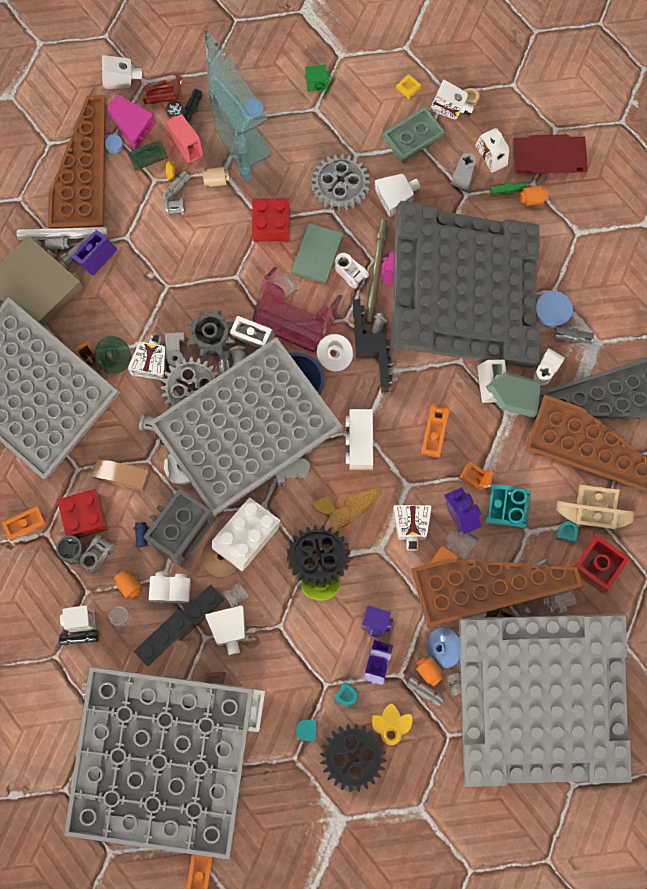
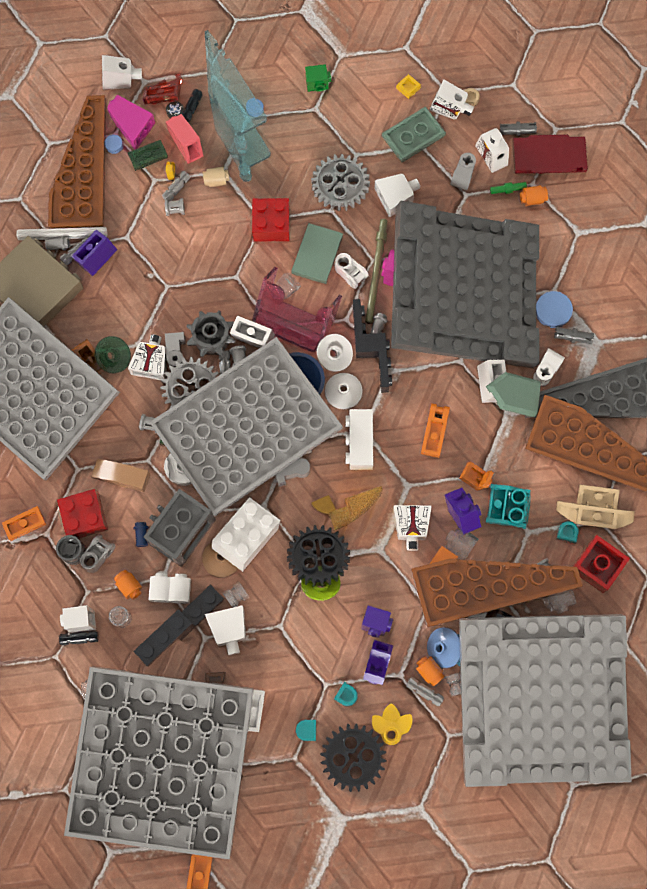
none -> white dish [325,373,362,409]
none -> dark grey pin [500,121,537,136]

